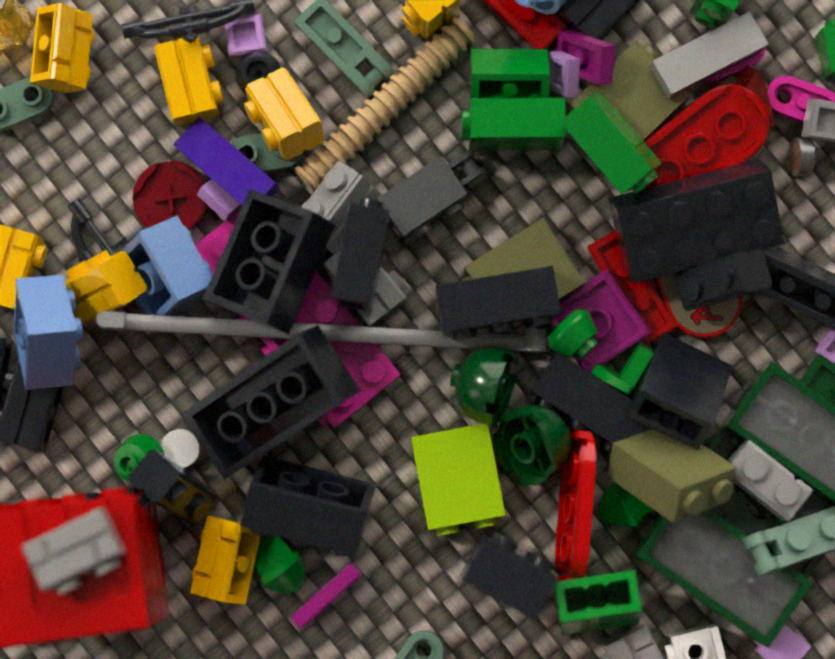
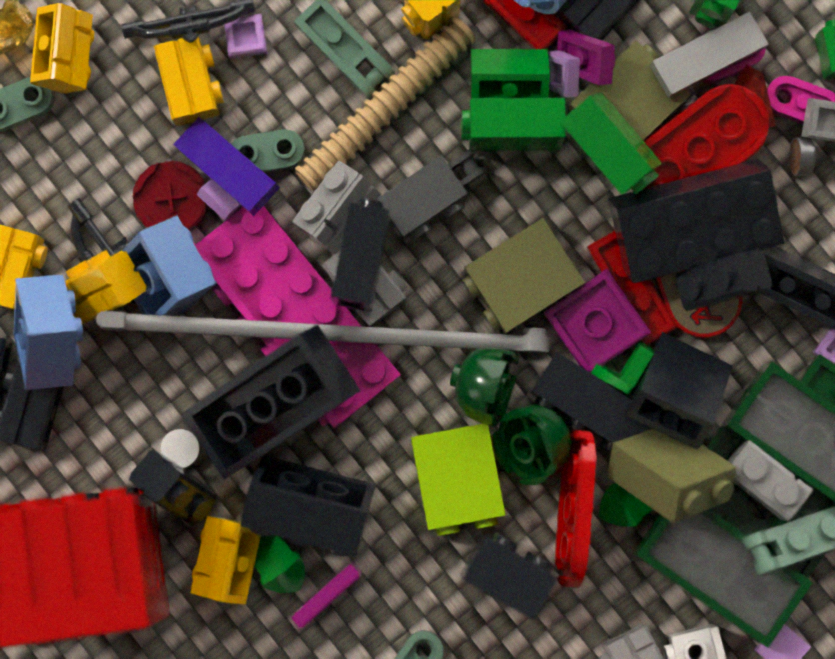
light grey brick [22,508,126,595] -> none
green cone [114,434,165,484] -> none
black brick [203,189,335,334] -> none
black plate [235,51,282,96] -> none
yellow brick [244,67,325,161] -> none
black brick [435,266,561,340] -> none
green cone [548,309,598,359] -> none
green brick [554,570,642,636] -> none

